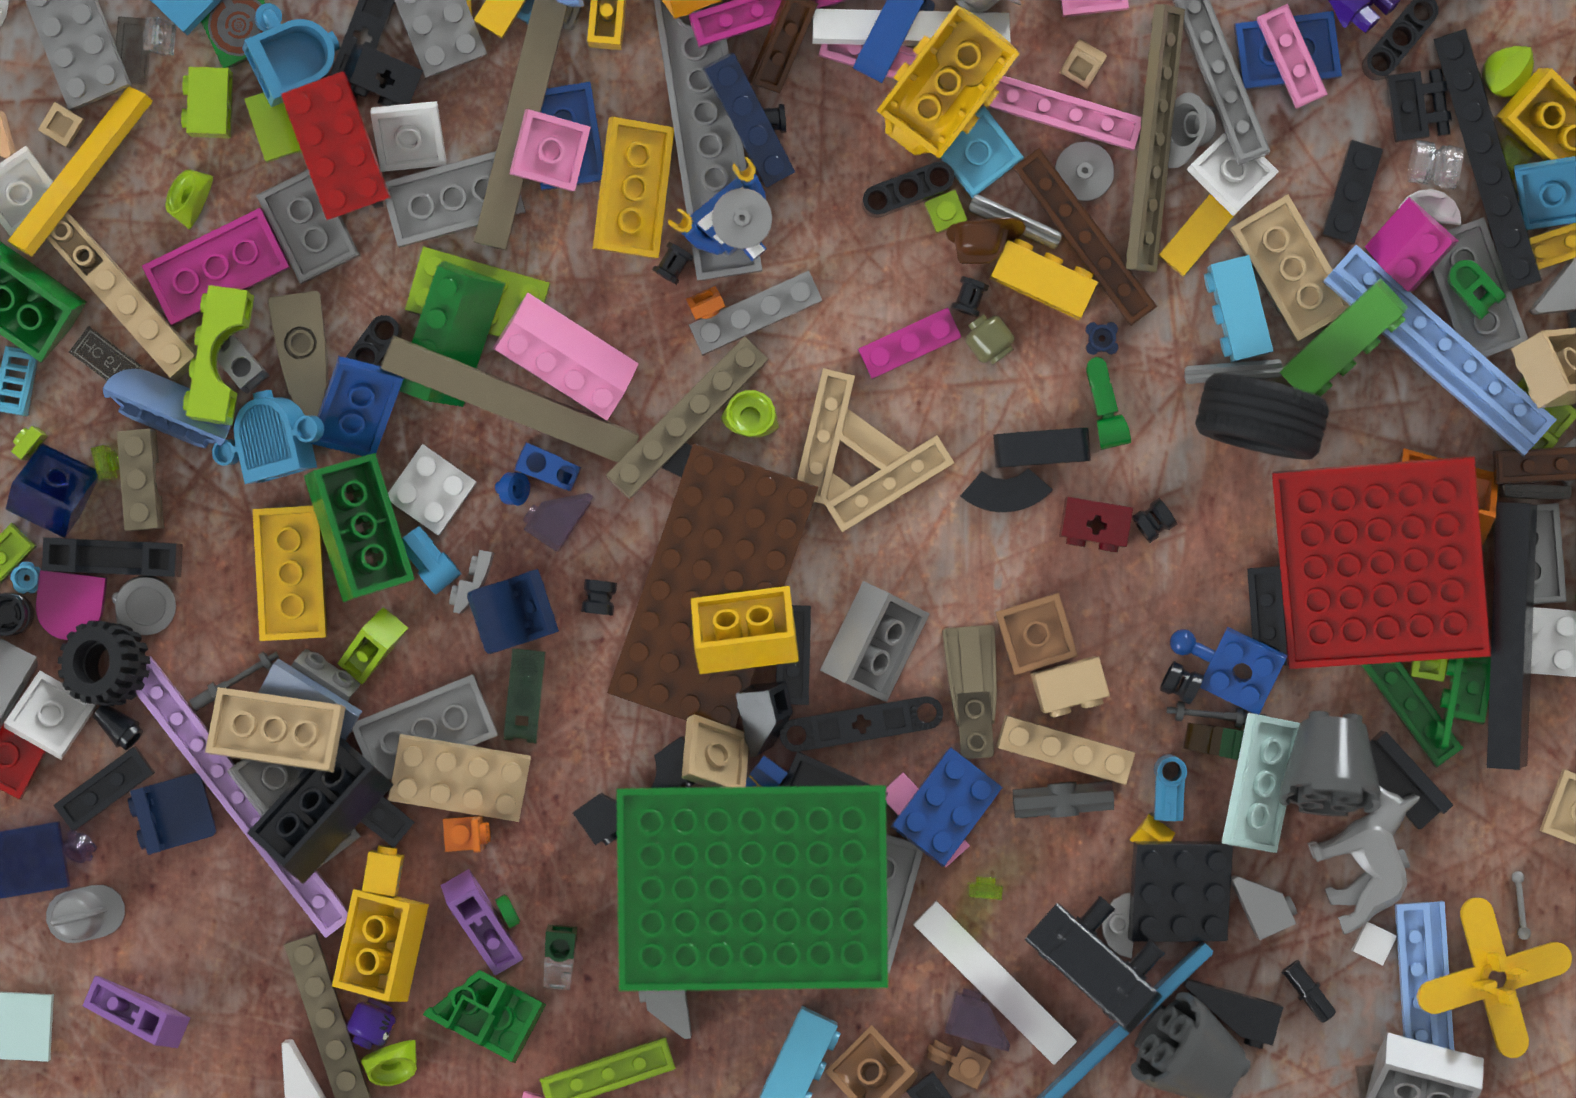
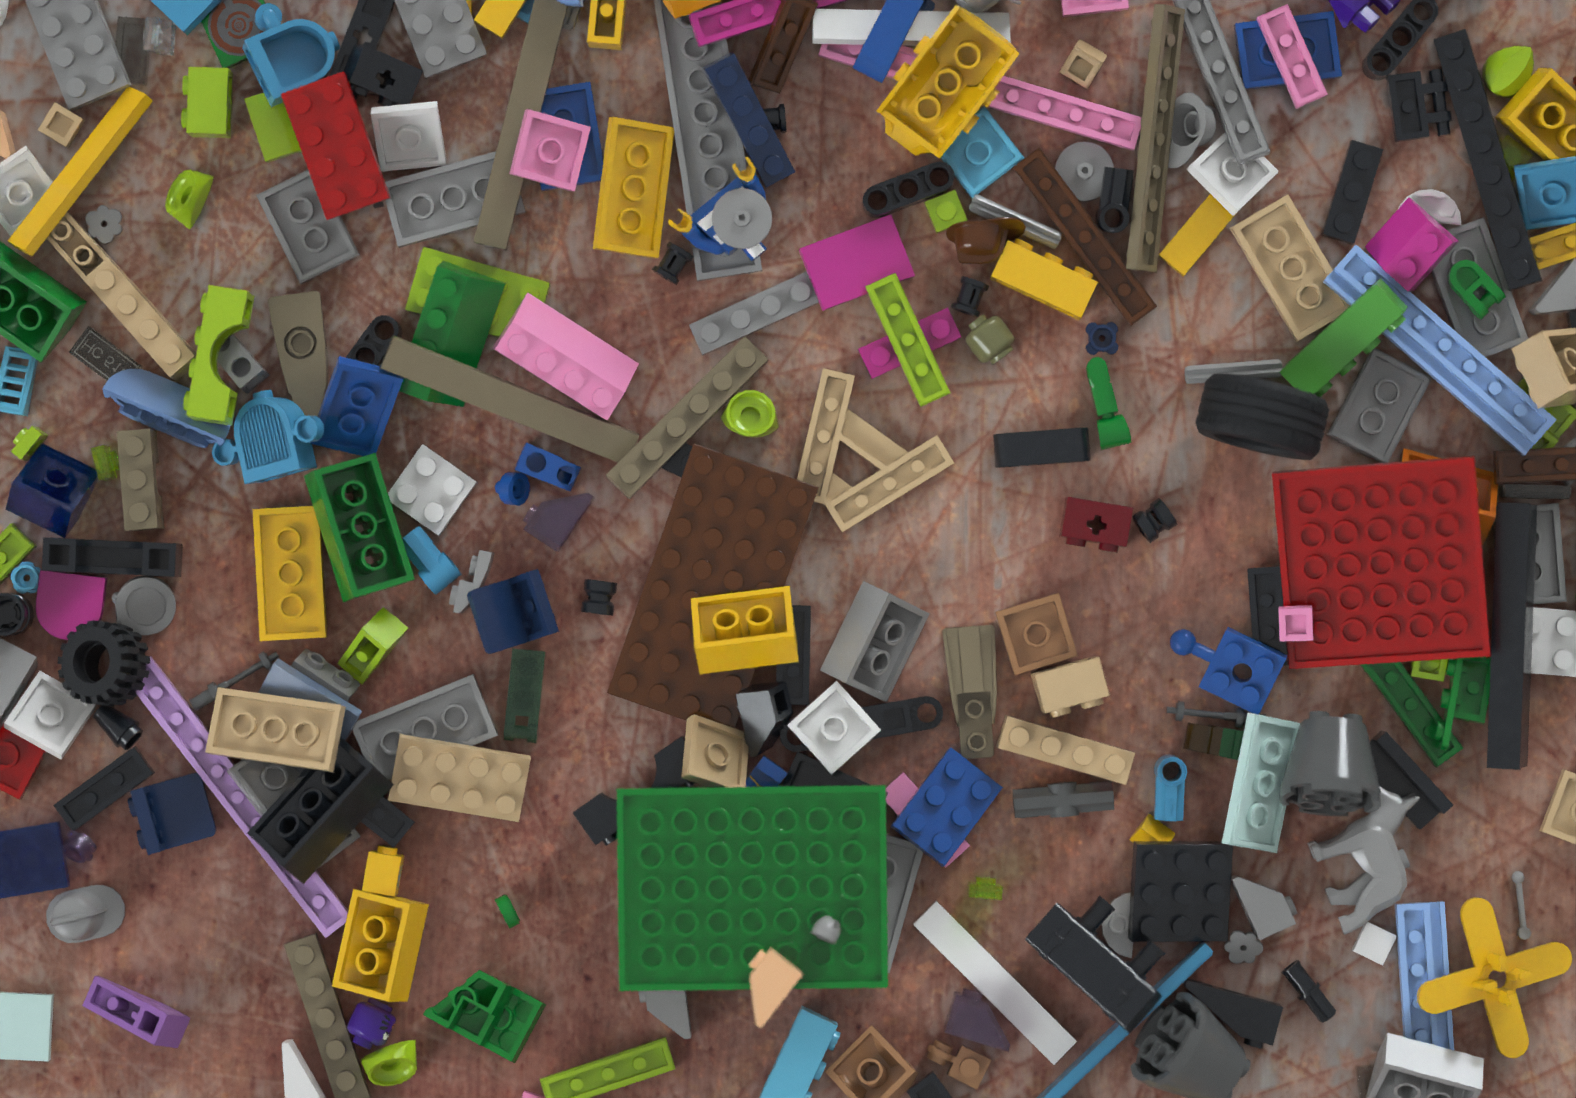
dark pink plate [142,208,291,326] -> none
medium lavender slope [440,869,523,976] -> none
orange bracket [443,816,491,853] -> none
leg [543,924,578,990] -> none
orange plate [686,286,726,320] -> none
black tile [960,468,1053,512] -> none
black wheel [1160,661,1204,705] -> none
medium azure brick [1204,255,1273,363] -> none
clear wheel [1407,140,1463,190] -> none
none -> light grey plant [85,205,122,244]
none -> light nougat slope [749,947,803,1028]
none -> white plate [787,681,881,775]
none -> dark pink tile [799,214,915,311]
none -> light grey hinge [811,916,841,945]
none -> lime tile [865,273,950,407]
none -> black piece [1095,167,1134,233]
none -> light grey plant [1224,930,1263,964]
none -> bright pink plate [1278,605,1313,642]
none -> light grey tile [1327,348,1432,463]

